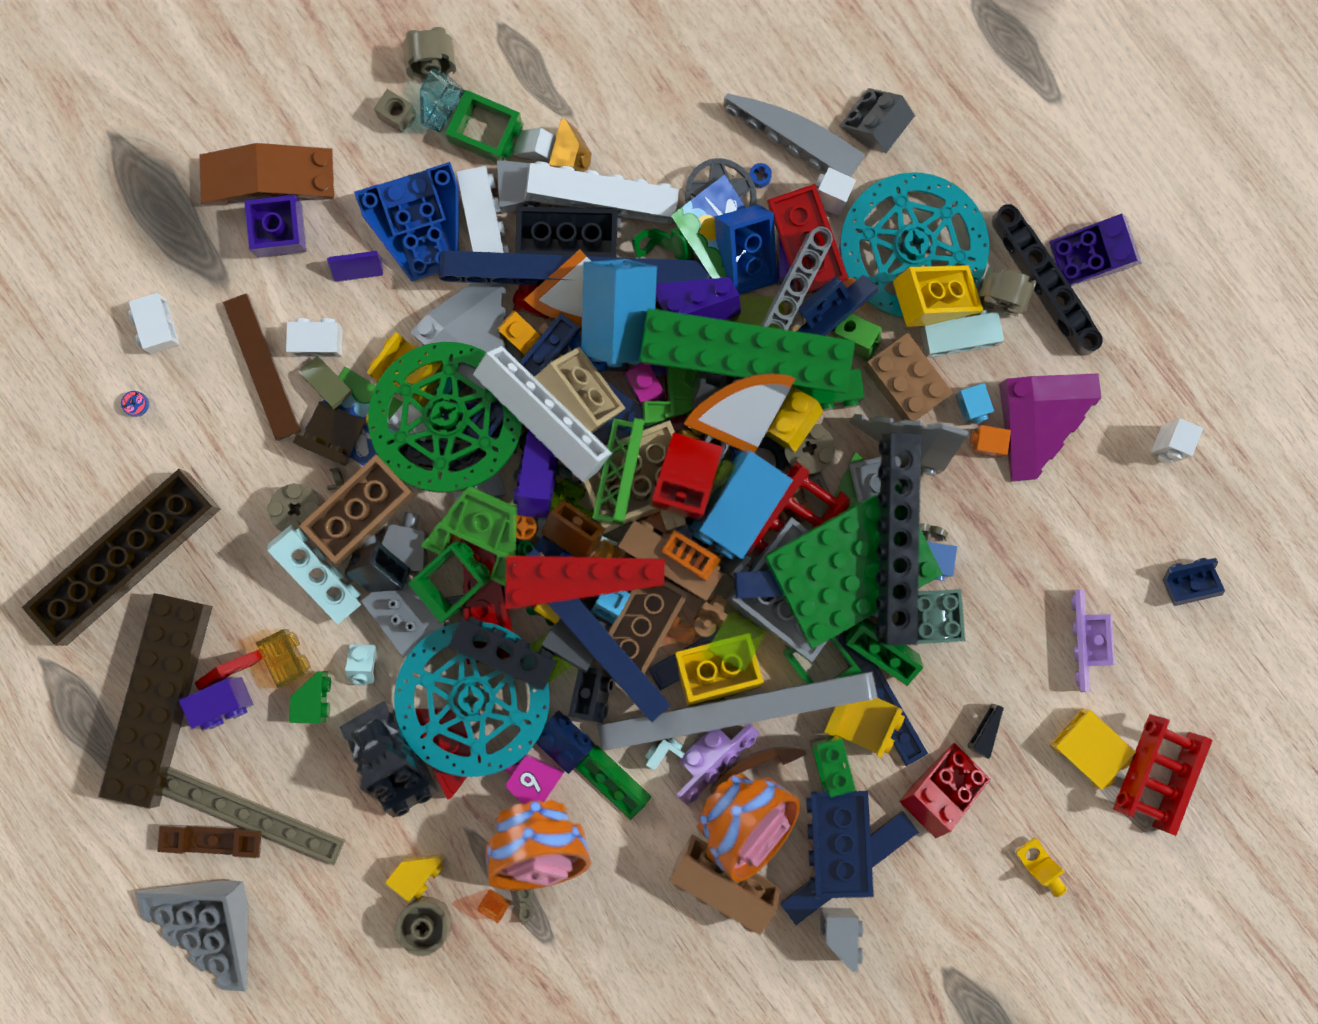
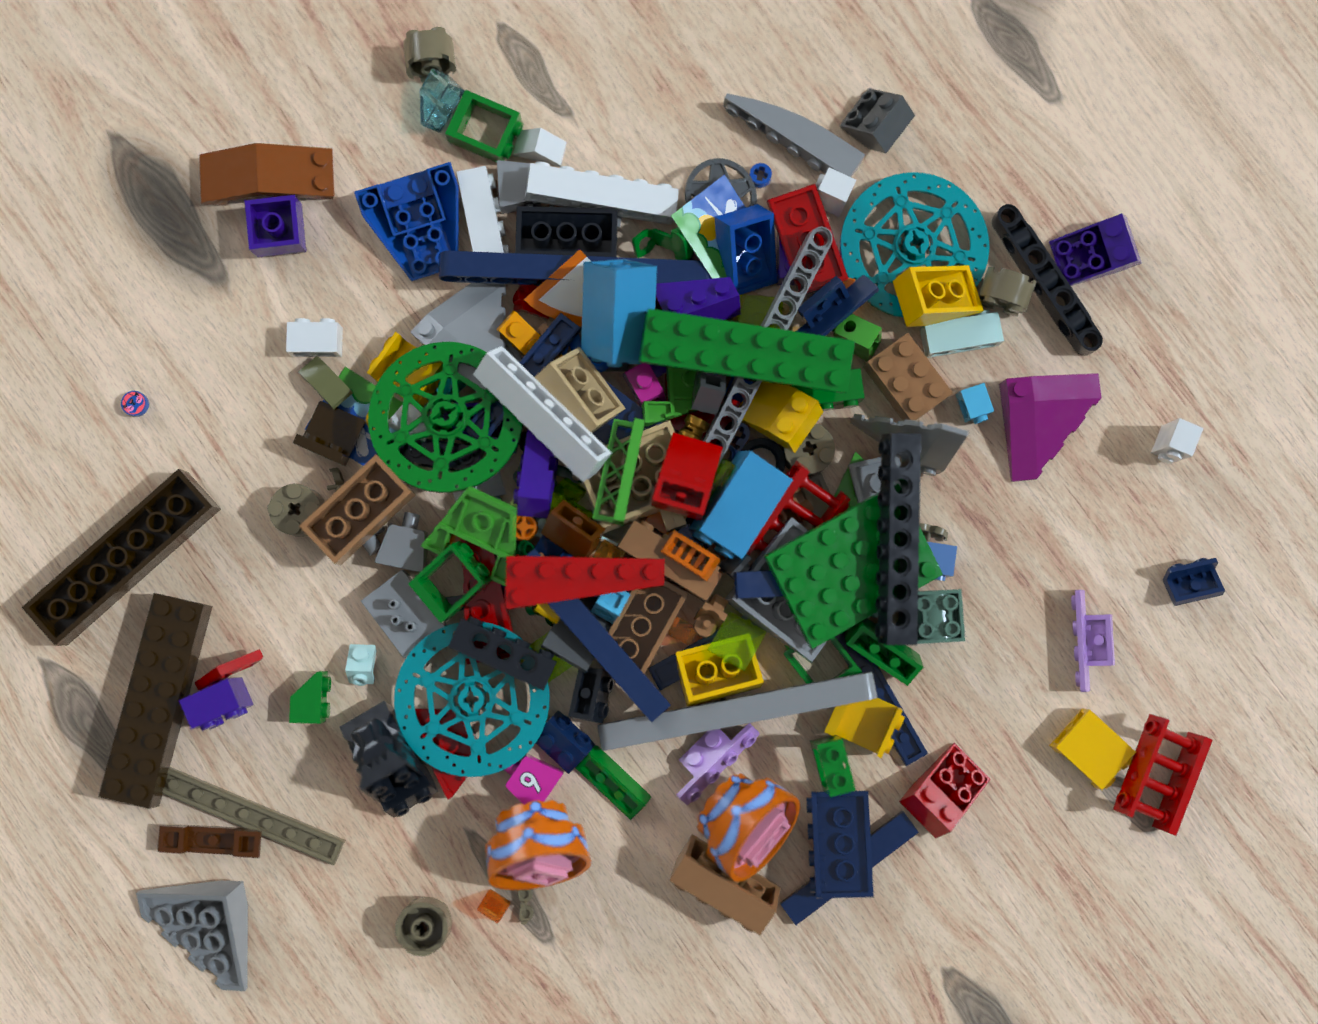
white brick [128,293,180,354] -> none
reddish brown tile [223,293,301,441] -> none
clear yellow brick [256,629,311,689] -> none
light aqua brick [267,525,361,625] -> none
dark purple slope [327,251,384,282] -> none
black torso [345,542,411,592] -> none
dark tan brick [374,89,416,133] -> none
yellow slope [385,854,445,902] -> none
slope [549,119,592,172] -> none
light aqua bracket [645,738,685,771] -> none
sticker [684,374,796,453] -> none
reddish brown slope [709,747,807,795] -> none
light grey slope [820,907,863,972] -> none
black slope [967,704,1004,759] -> none
orange brick [969,425,1011,458] -> none
yellow bracket [1016,837,1067,897] -> none

